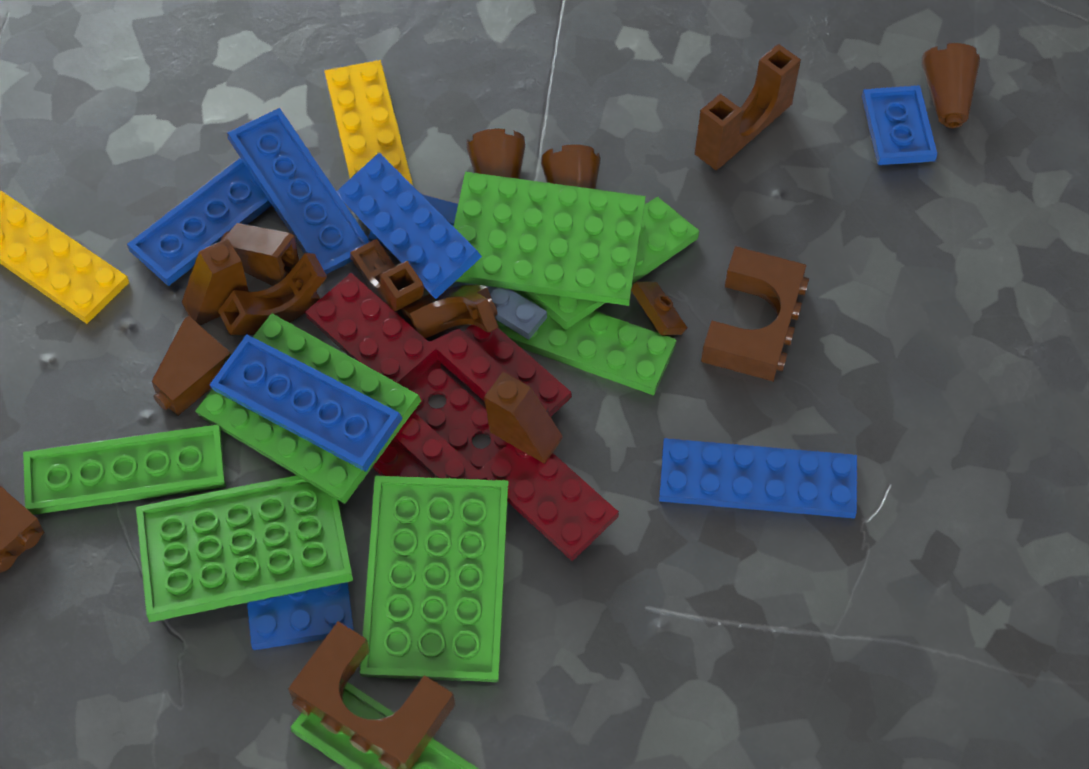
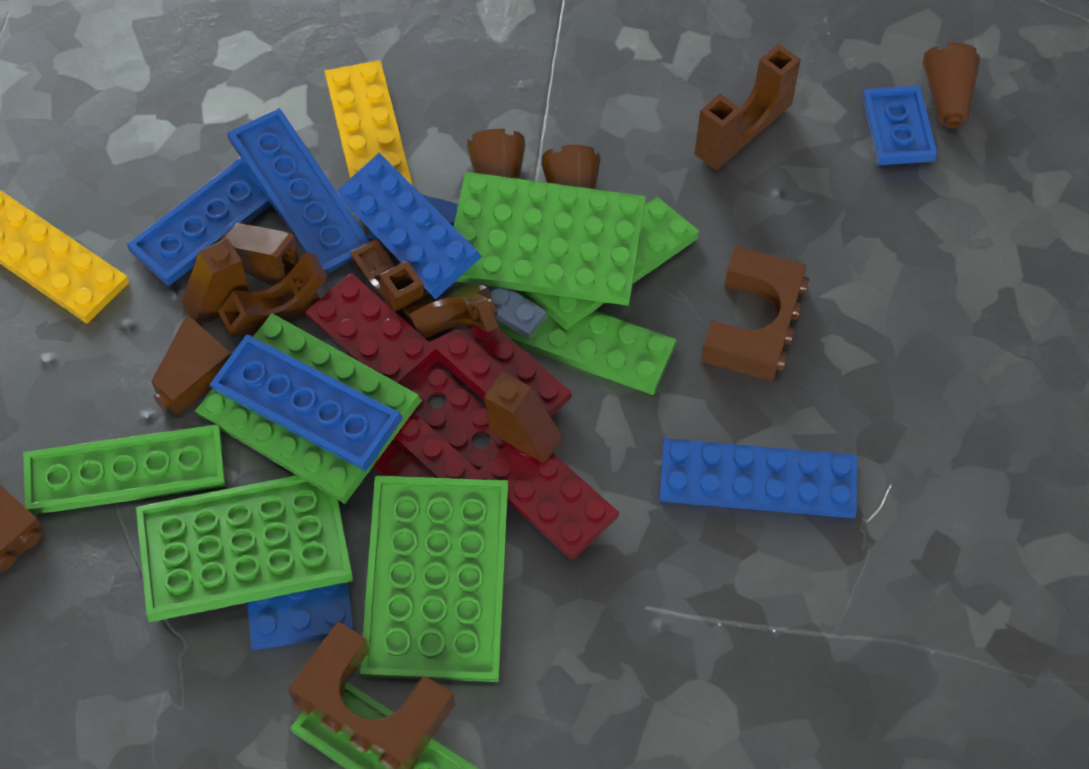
reddish brown plate [631,282,688,335] -> none

